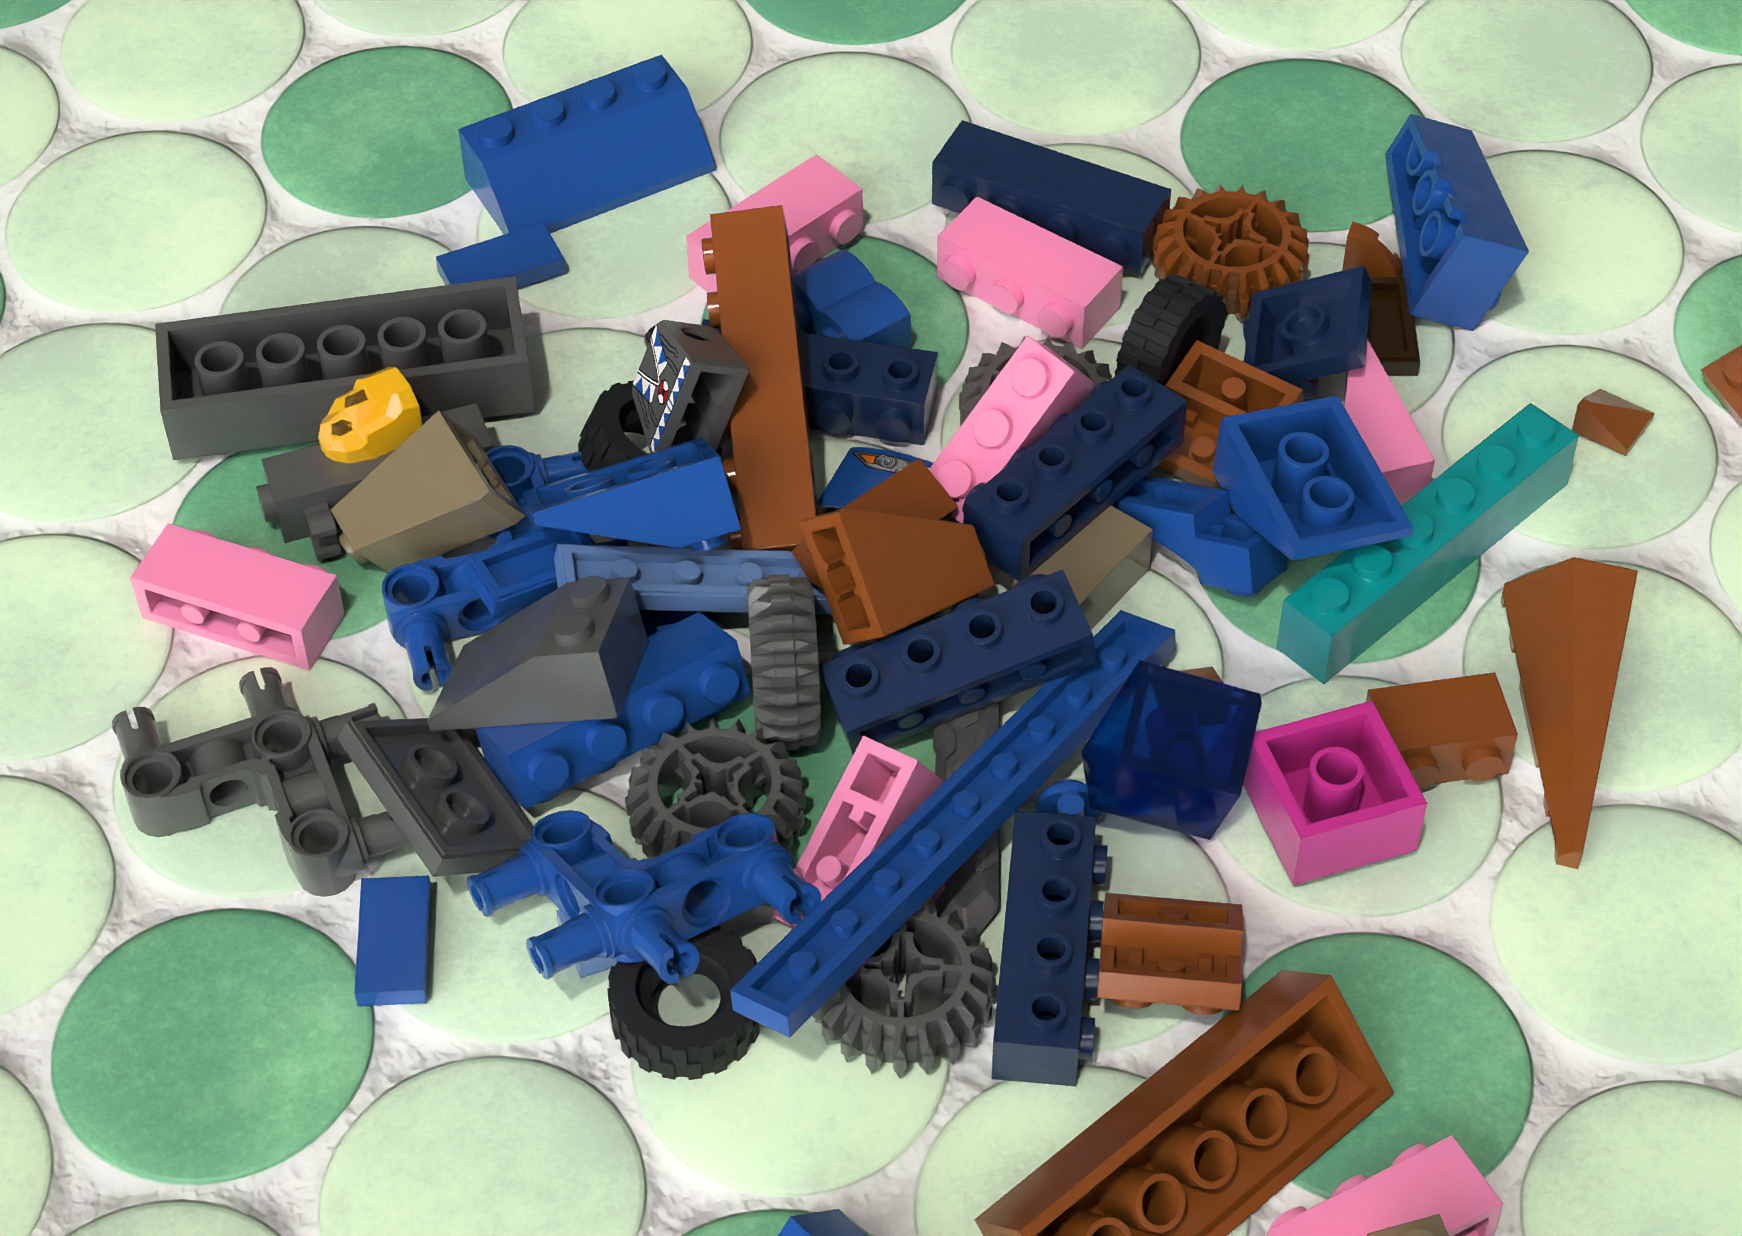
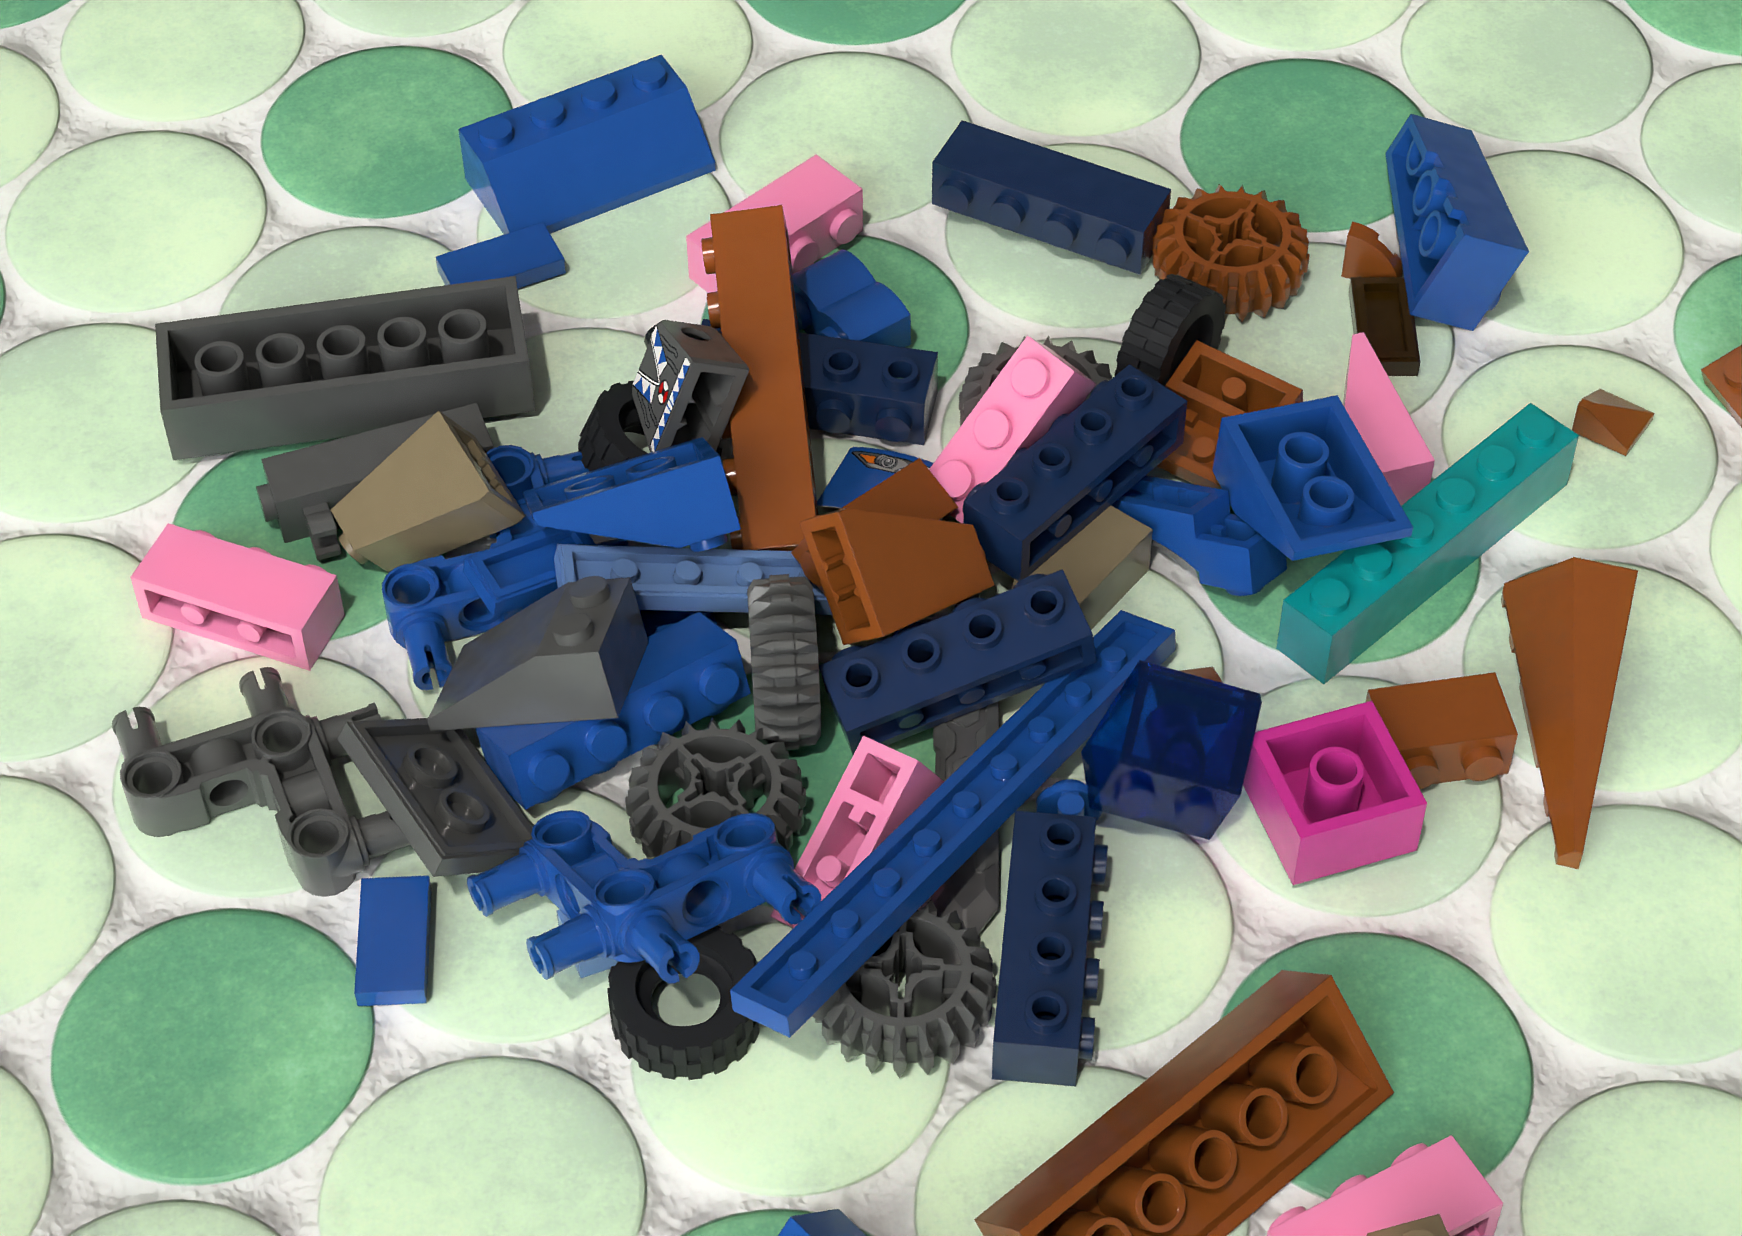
yellow rock [318,367,423,463] -> none
bright pink brick [937,197,1123,349] -> none
dark orange brick [1097,893,1243,1015] -> none
dark blue plate [1243,265,1372,400] -> none

